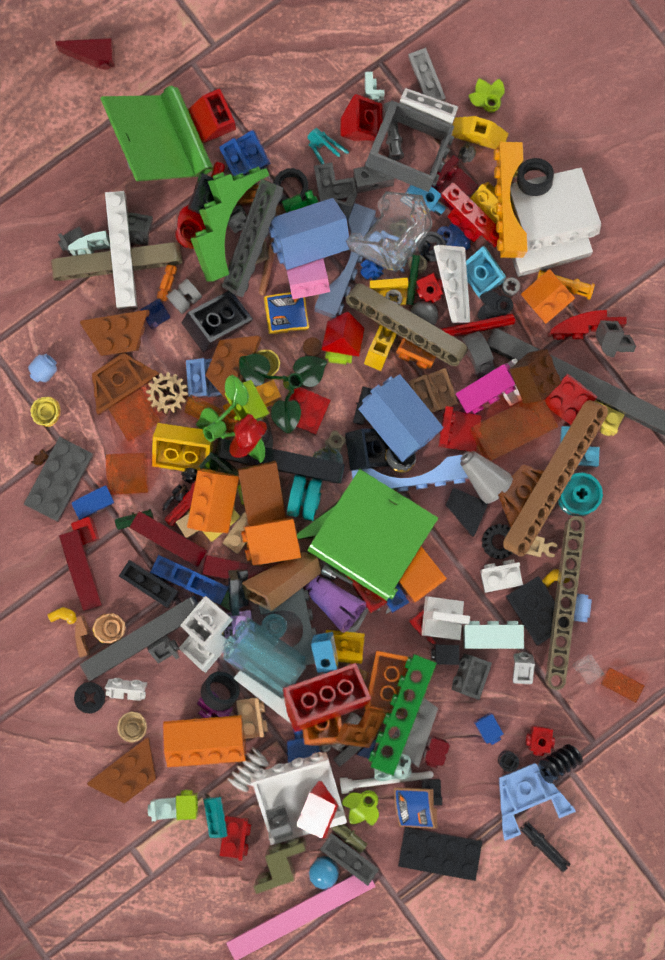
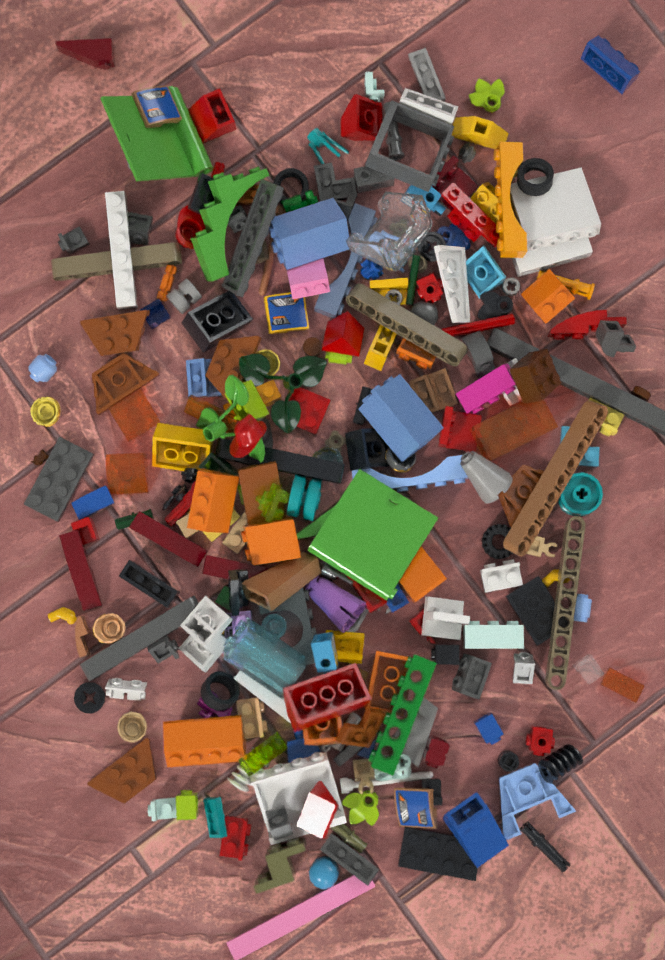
light aqua slope [68,231,111,256] -> none
tan gear [146,372,188,414] -> none
blue slope [151,555,228,605] -> none
blue slope [219,130,271,176] -> none
black wing [445,487,488,537] -> none
red plate [542,373,597,425] -> none
none -> slope [131,86,182,128]
none -> clear neon green plate [238,732,287,777]
none -> clear neon green hips [255,483,290,522]
none -> tan plate [353,759,375,794]
none -> blue slope [442,792,509,868]
none -> blue slope [580,35,640,94]
none -> reddish brown tile [631,386,651,402]

